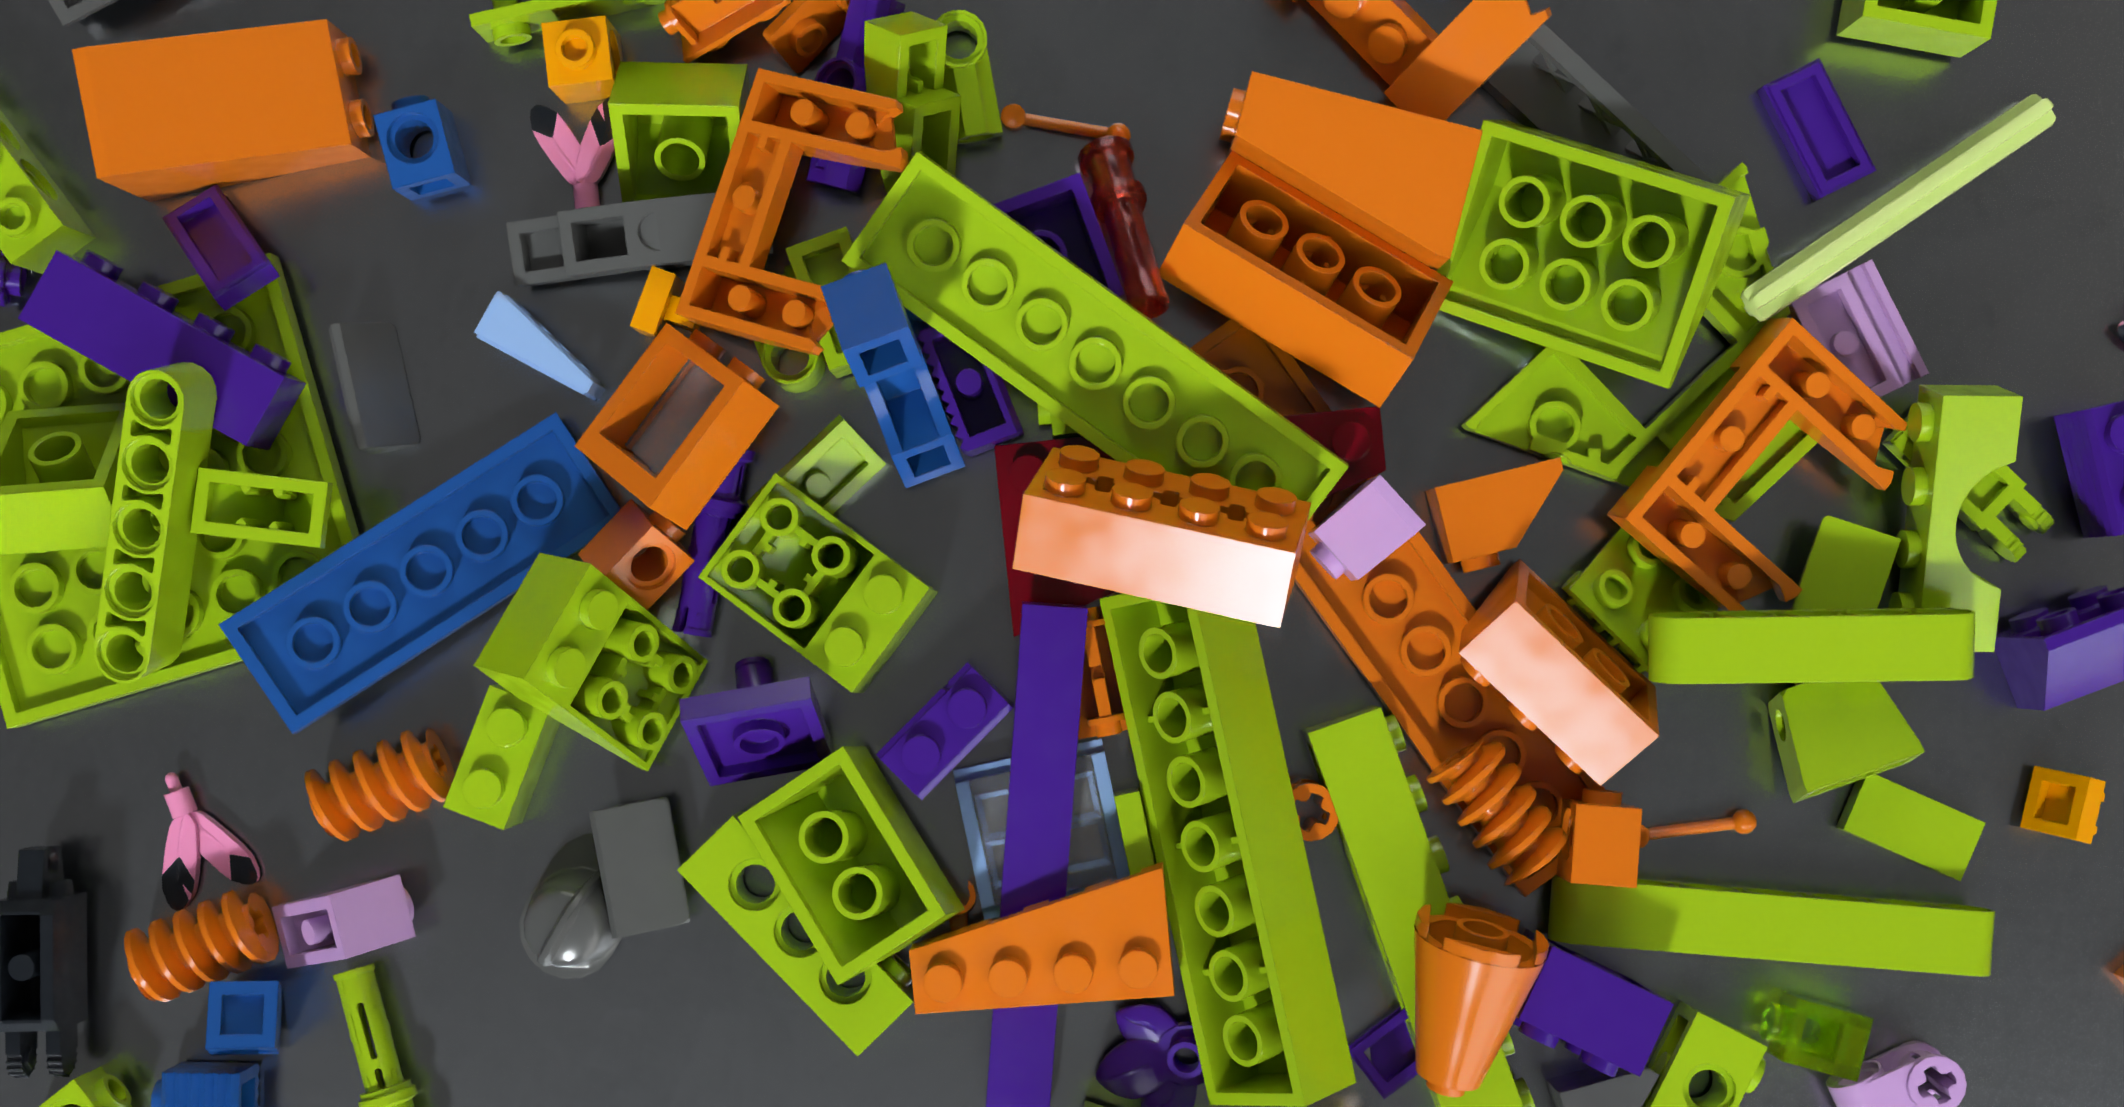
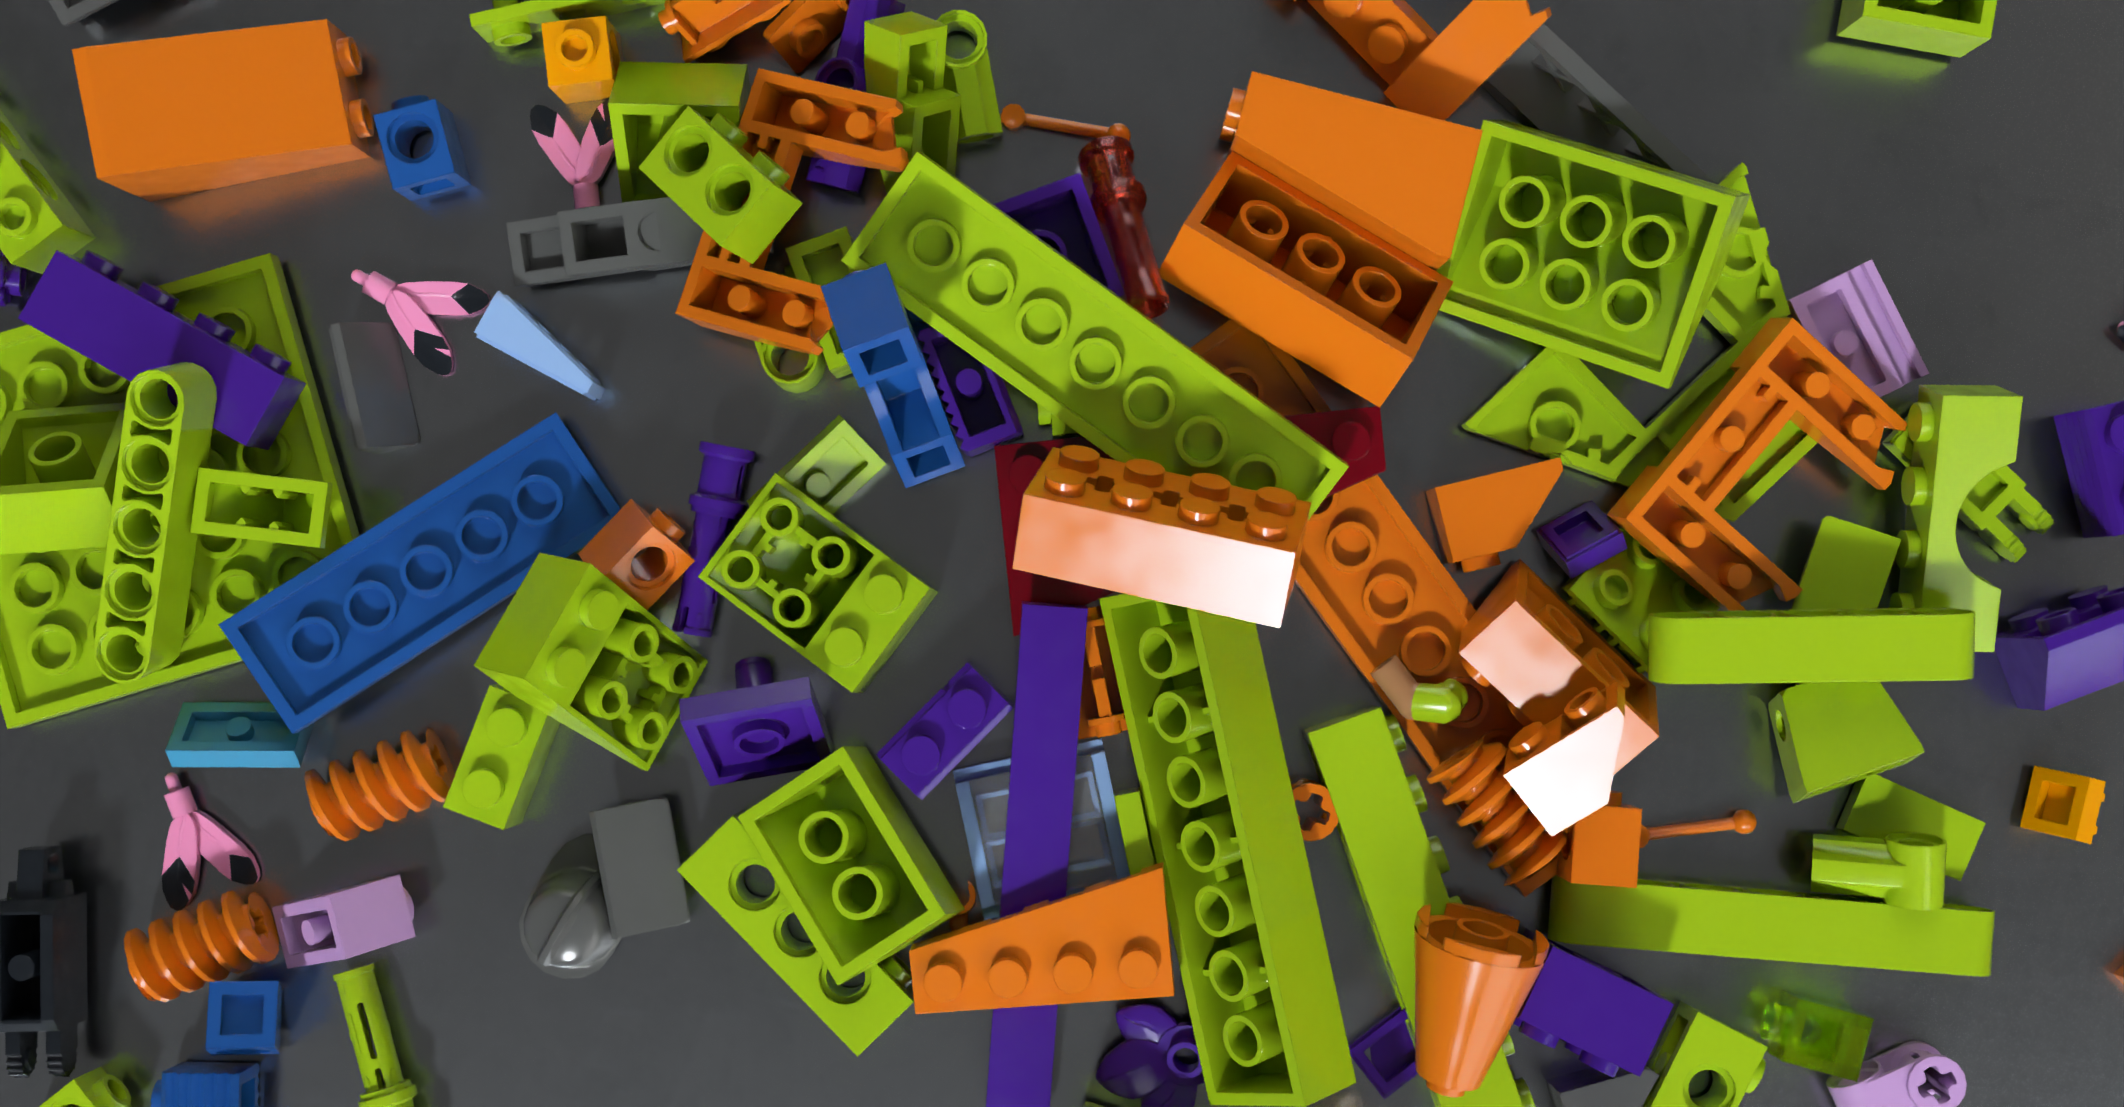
dark purple tile [162,184,280,311] -> none
orange window [575,322,779,531] -> none
light orange tile [630,266,701,338] -> none
lavender slope [1308,475,1426,581] -> none
yellowish green axle [1741,94,2056,321] -> none
dark purple tile [1757,58,1877,202] -> none
none -> dark azure plate [165,702,315,768]
none -> bright pink piece [351,269,490,375]
none -> lime brick [638,106,803,264]
none -> arm [1370,655,1468,724]
none -> slope [1504,680,1625,837]
none -> dark purple tile [1536,500,1628,579]
none -> lime piece [1811,832,1947,910]

